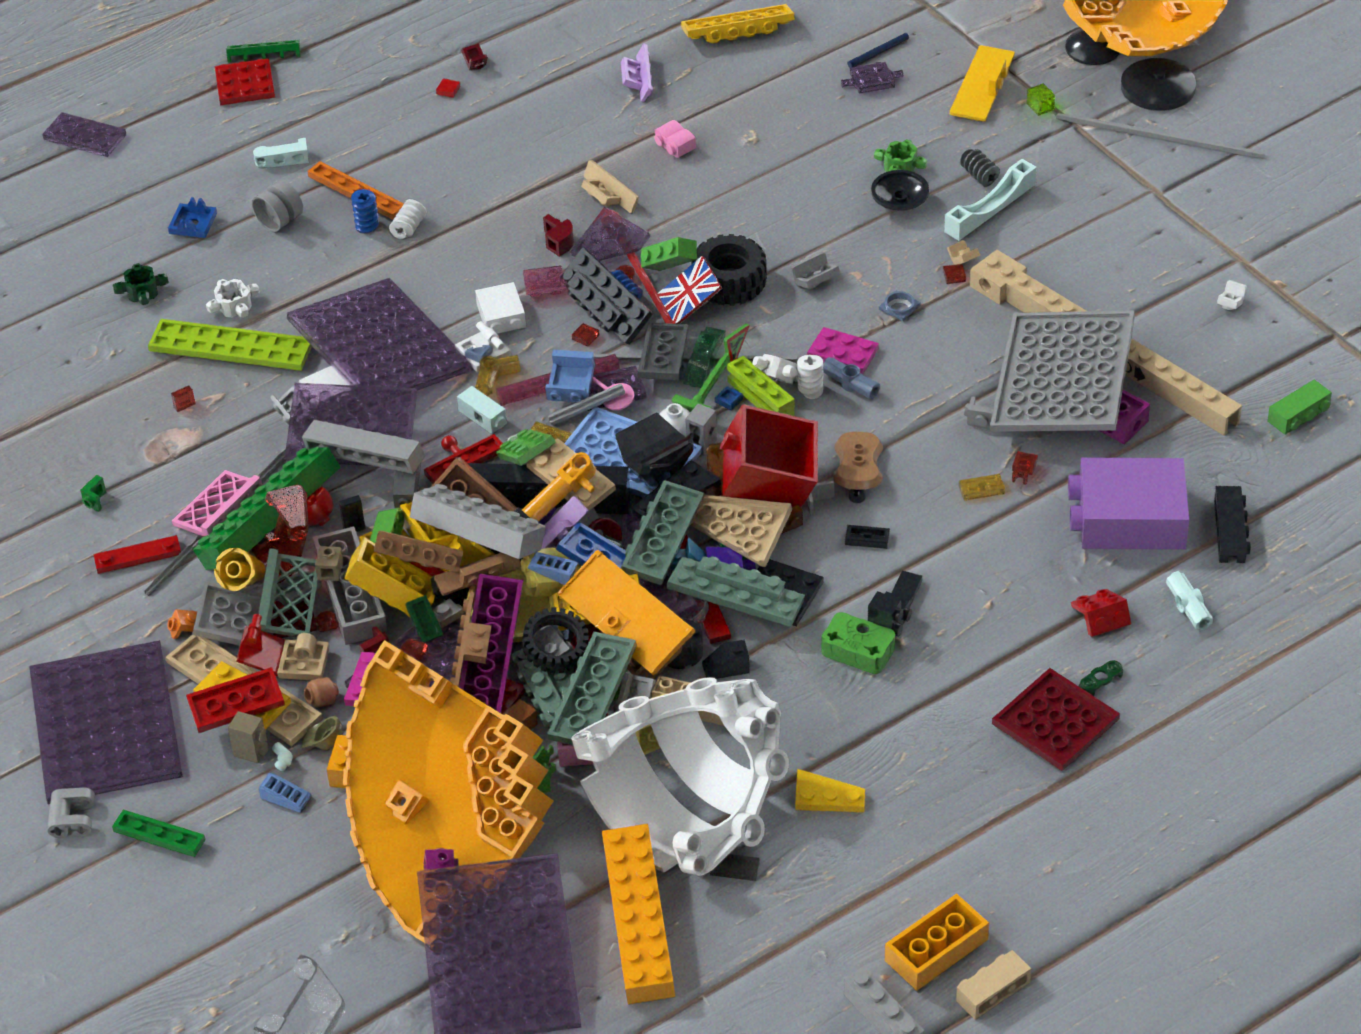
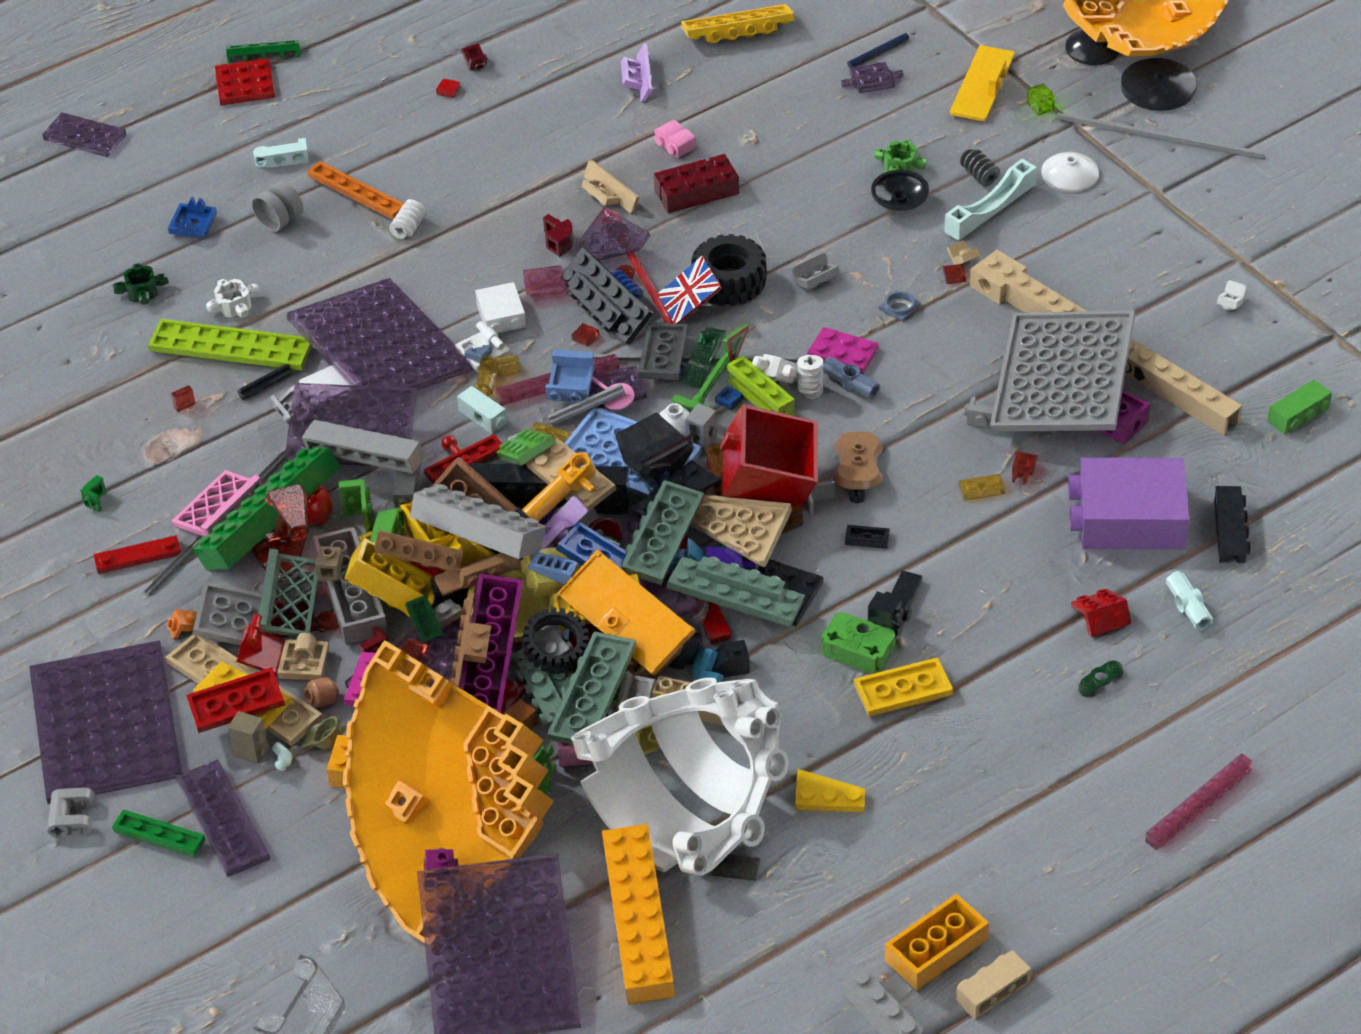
yellow cone [214,548,266,591] -> none
medium blue slope [259,773,312,813] -> none
black tile [339,495,366,532] -> none
blue piece [351,189,379,233] -> none
bright green brick [641,237,697,271] -> none
dark red plate [992,668,1120,771] -> none
none -> clear purple plate [176,759,270,877]
none -> black axle [237,364,292,400]
none -> bright green bracket [339,479,374,533]
none -> dark red piece [654,154,739,214]
none -> dark azure tile [692,648,724,683]
none -> yellow plate [854,657,953,717]
none -> white dish [1041,152,1099,193]
none -> clear pink piece [1145,753,1252,850]

